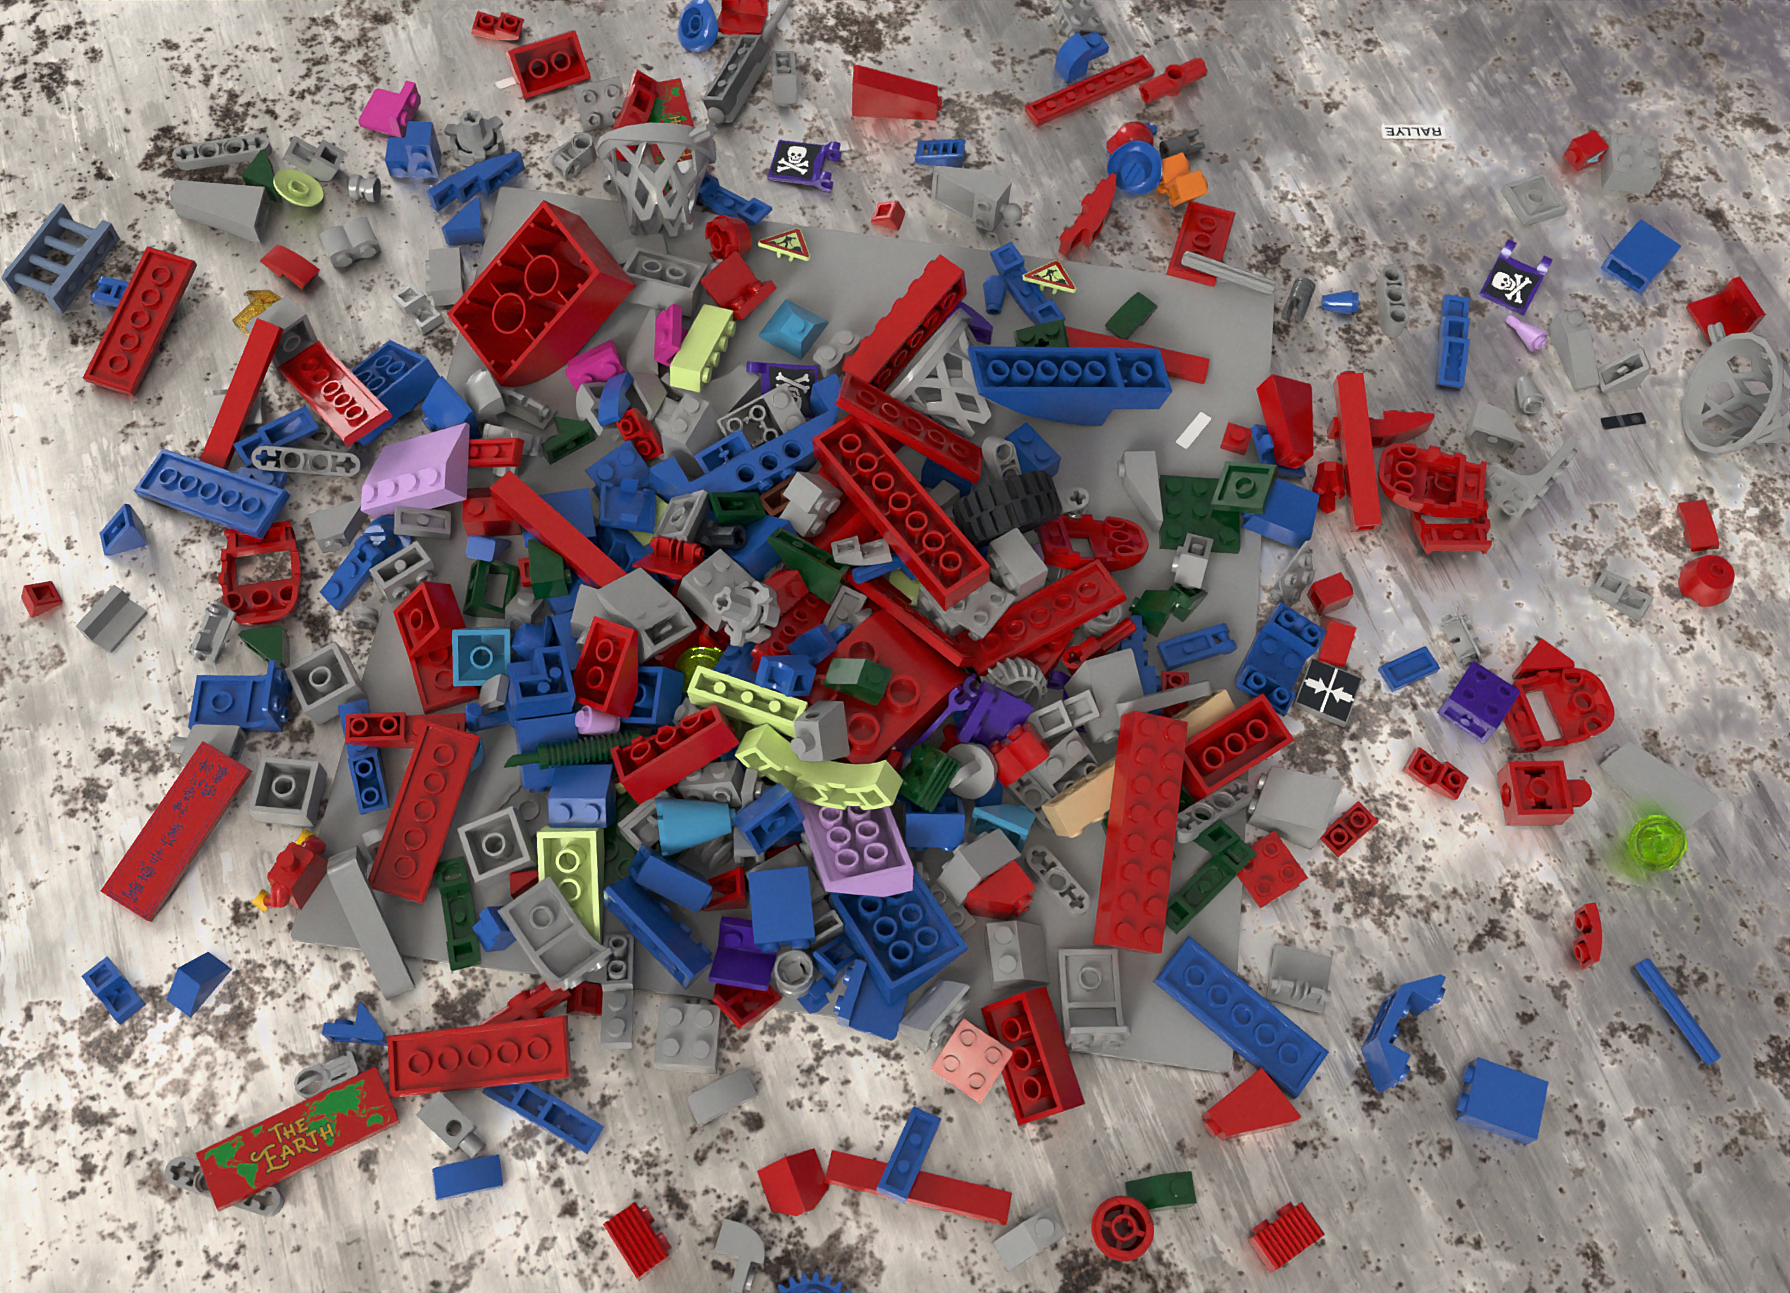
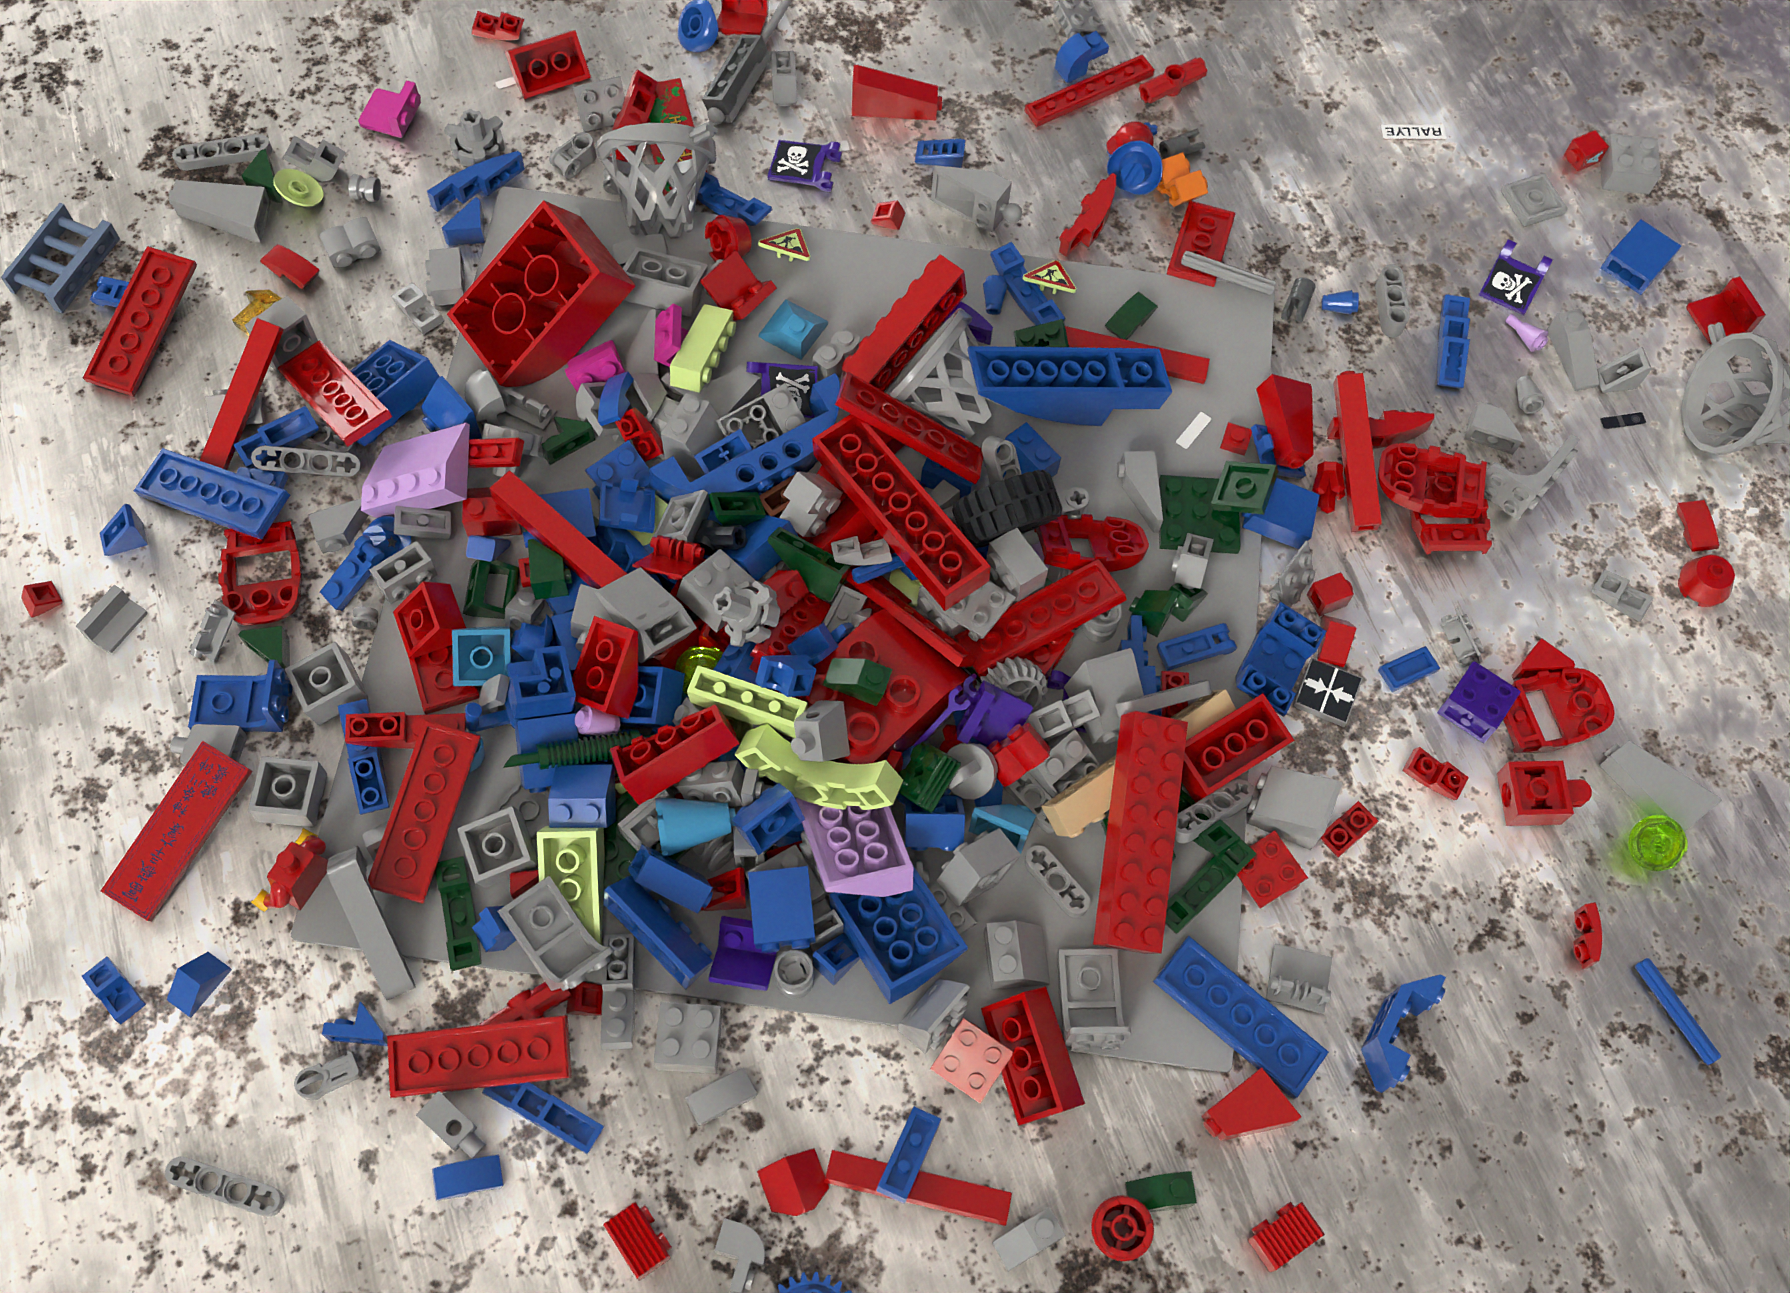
red tile [196,1066,400,1212] -> none
blue brick [385,121,442,178] -> none
red slope [713,983,782,1030] -> none
blue piece [797,976,834,1014] -> none
blue bracket [834,959,909,1041] -> none
red slope [964,860,1036,921] -> none
red connector [1063,618,1137,676] -> none
blue brick [1455,1057,1549,1145] -> none

